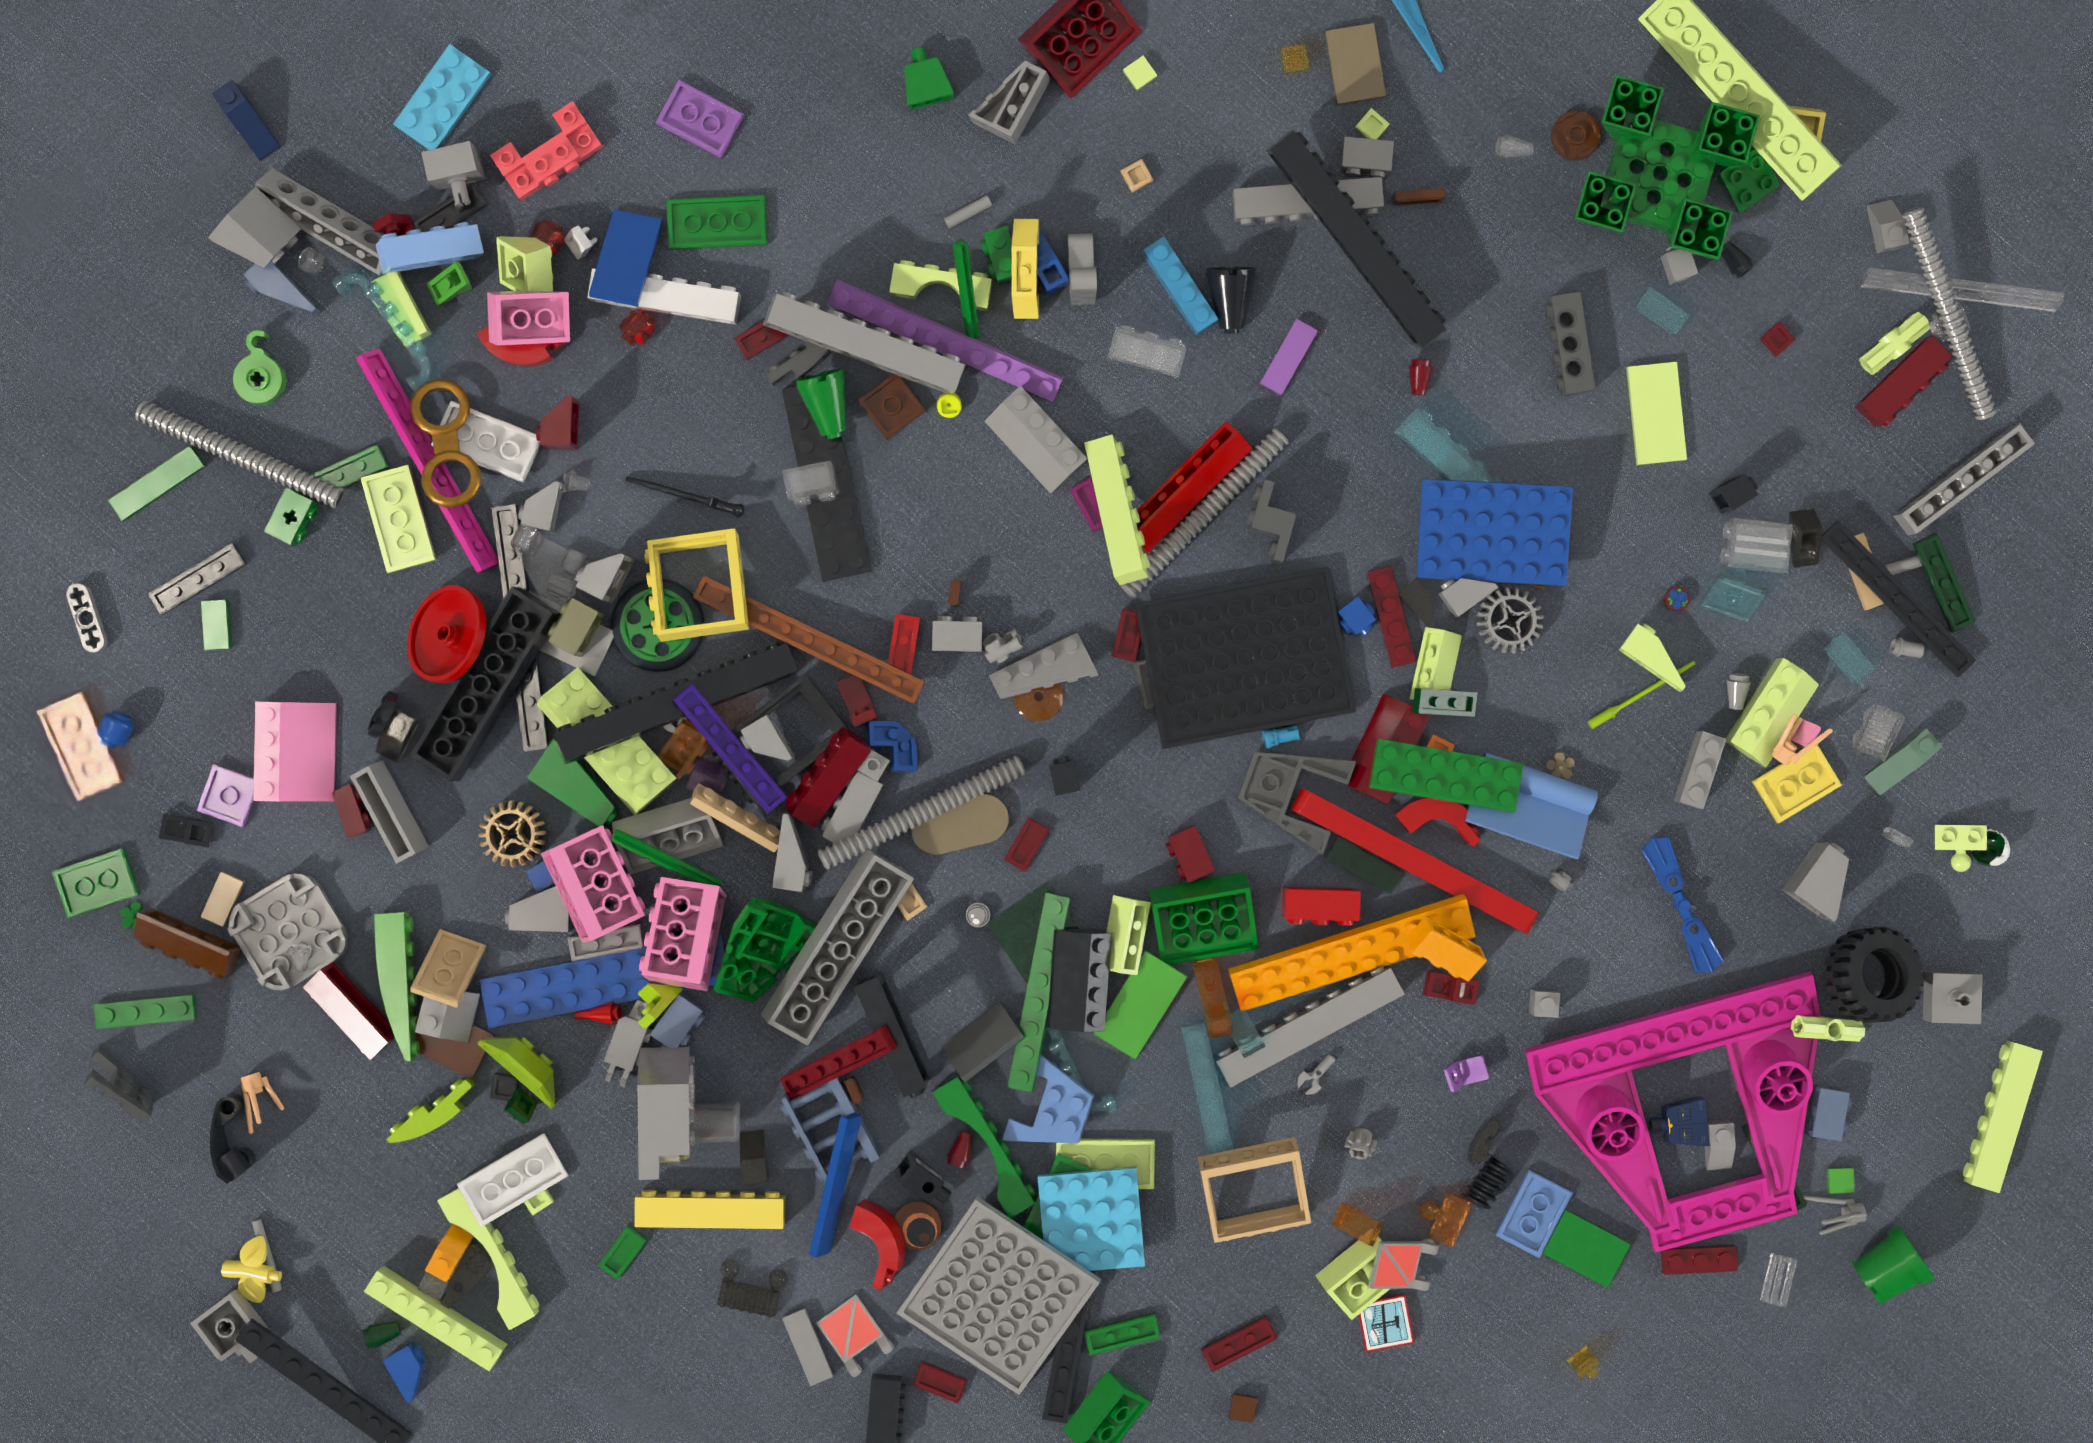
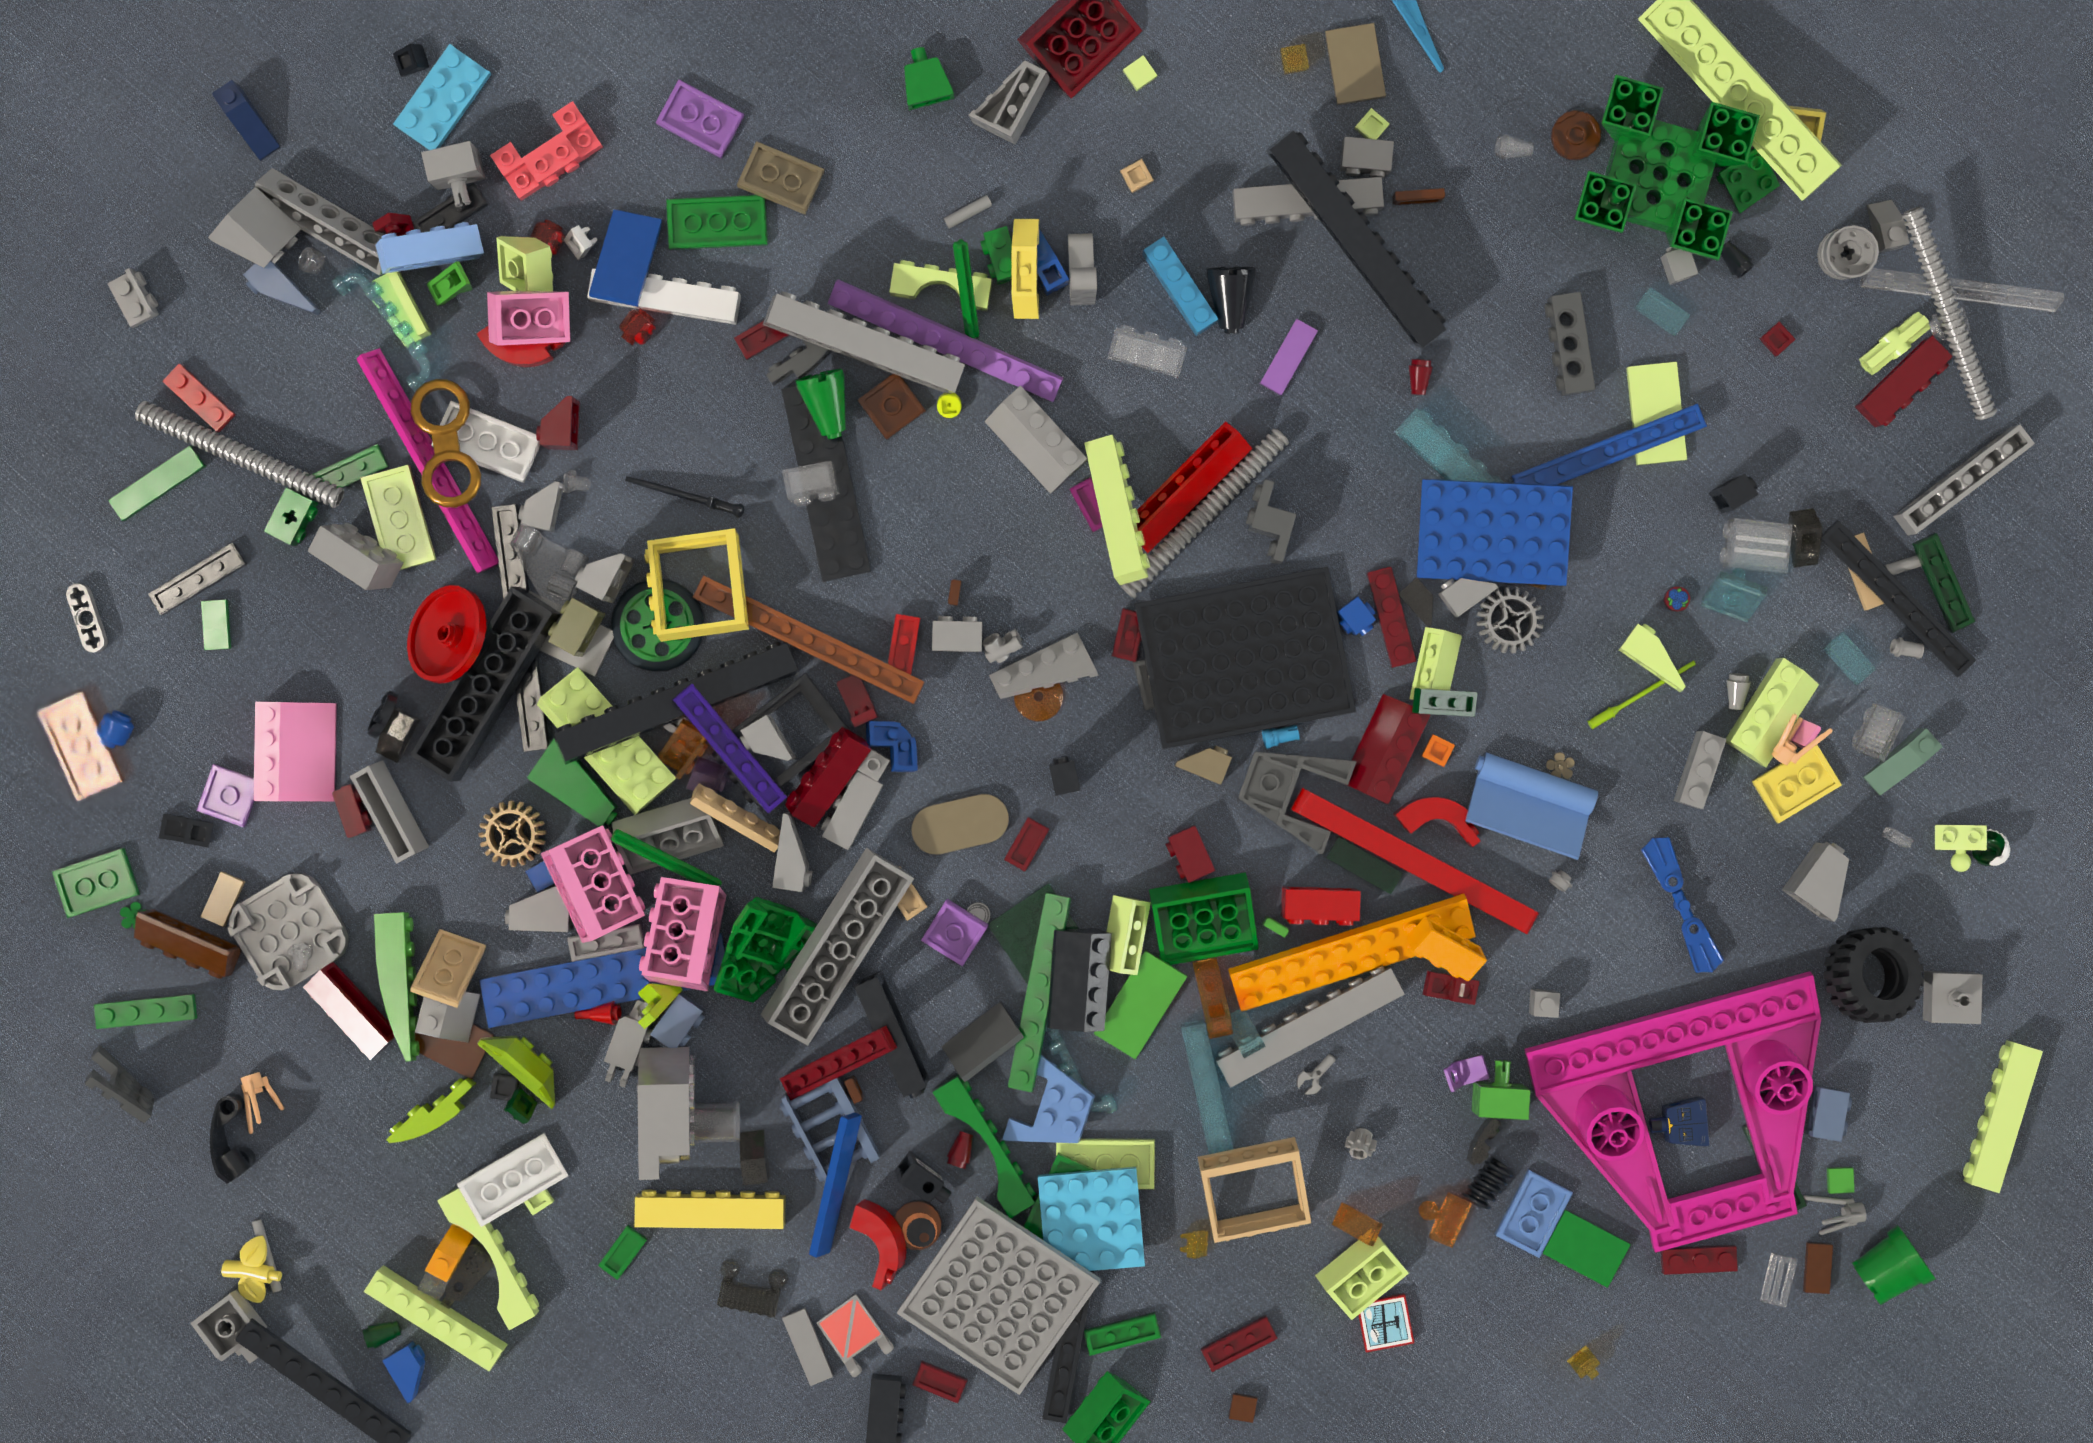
bright green piece [233,330,287,406] -> none
light grey piece [818,755,1025,870] -> none
flag [1368,1239,1439,1291] -> none
green plate [1369,739,1523,812] -> none
light grey slope [1704,1119,1736,1170] -> none
yellowish green piece [1791,1015,1865,1042] -> none
none -> light grey bracket [107,268,159,328]
none -> plate [162,364,236,432]
none -> light grey brick [308,523,404,590]
none -> black slope [393,44,429,77]
none -> dark tan tile [737,141,825,215]
none -> medium lavender tile [921,899,989,967]
none -> dark tan slope [1174,745,1232,785]
none -> clear yellow tile [1180,1230,1208,1259]
none -> bright green tile [1262,916,1289,938]
none -> bright green brick [1472,1060,1530,1120]
none -> blue tile [1511,404,1707,485]
none -> reddish brown tile [1803,1242,1833,1294]
none -> light grey wheel [1817,225,1879,280]

